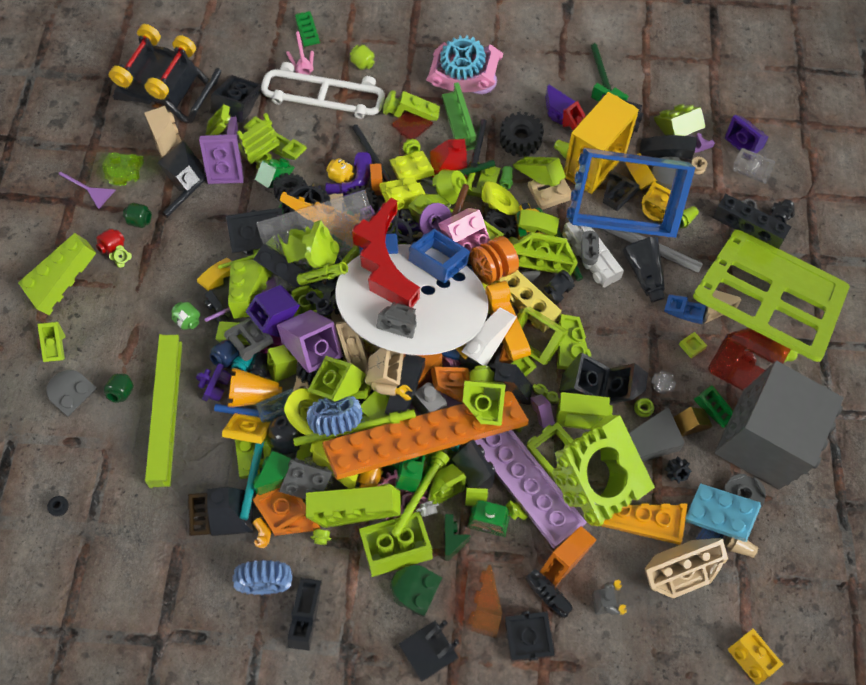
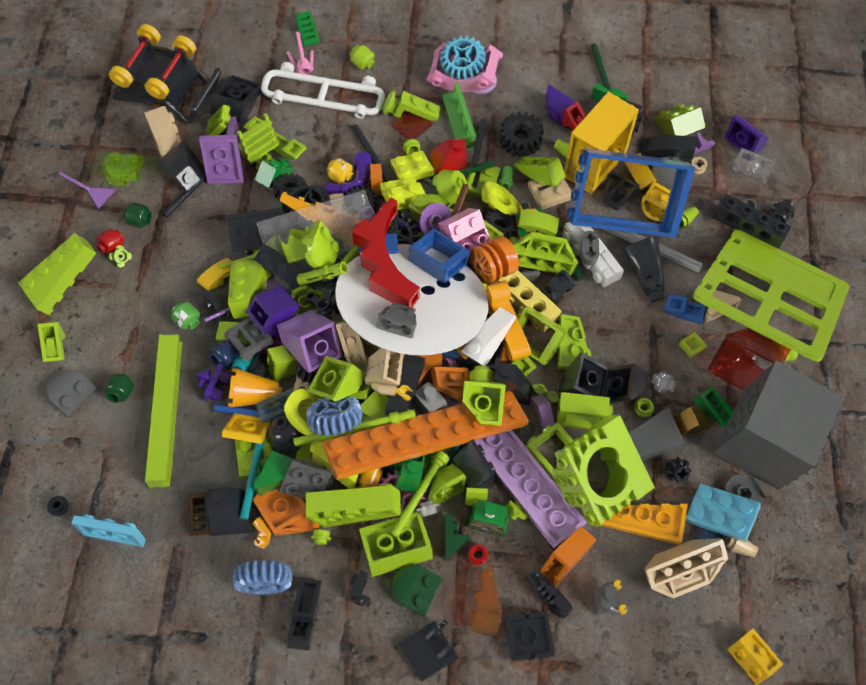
none -> medium azure plate [71,514,146,547]
none -> black bracket [349,570,371,607]
none -> red plate [467,544,489,565]

